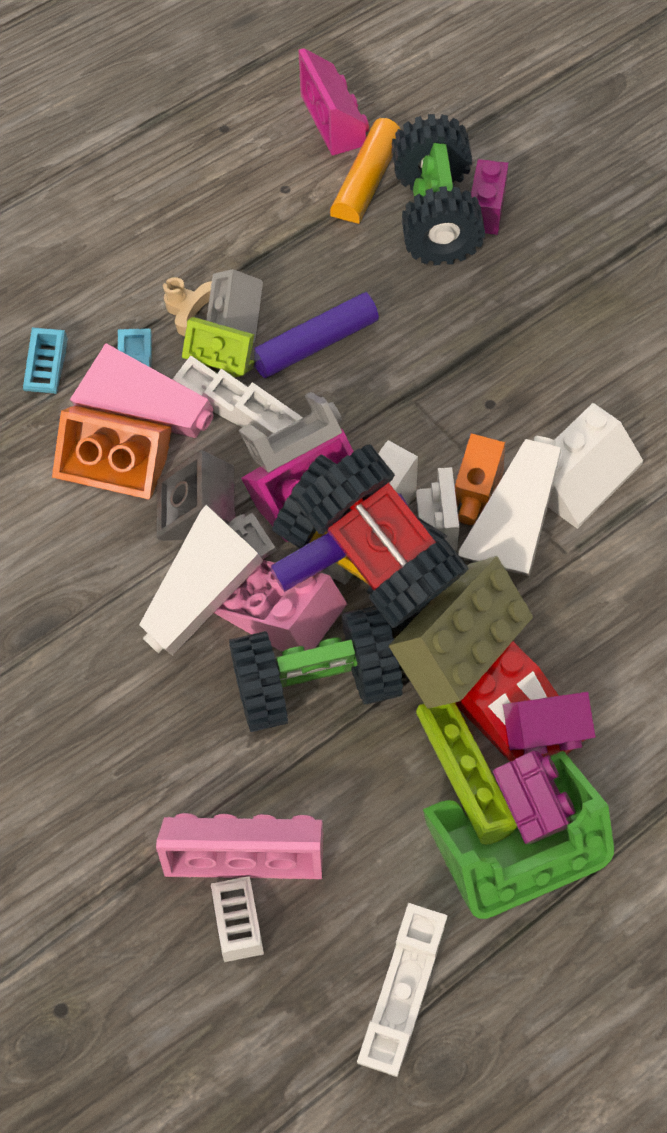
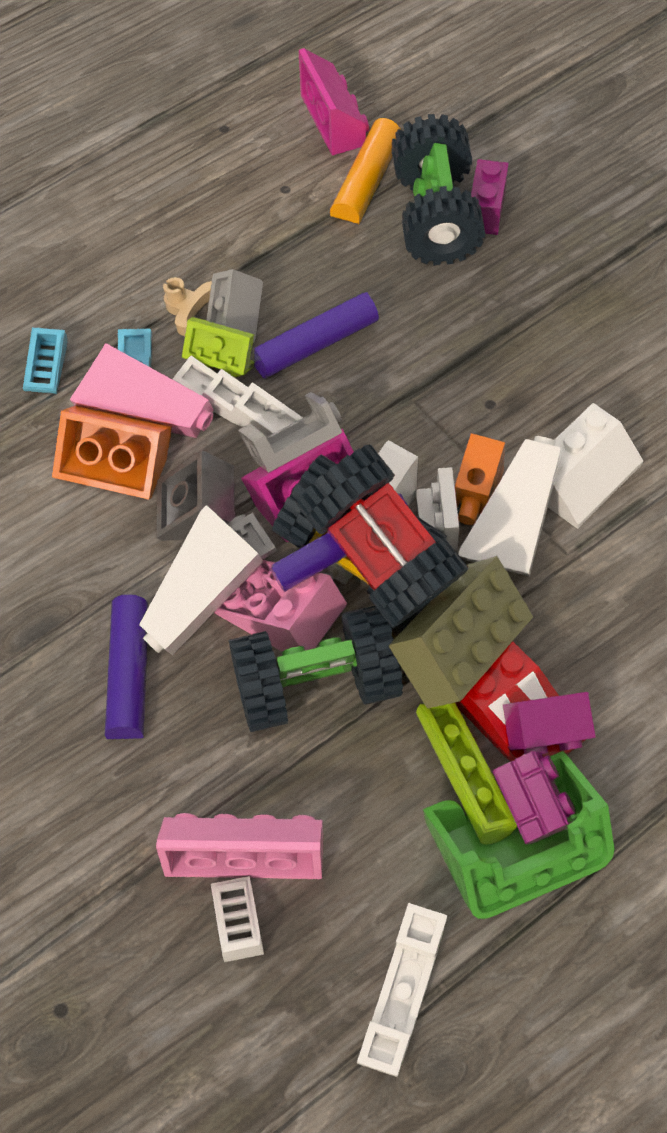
none -> dark purple brick [105,595,149,739]

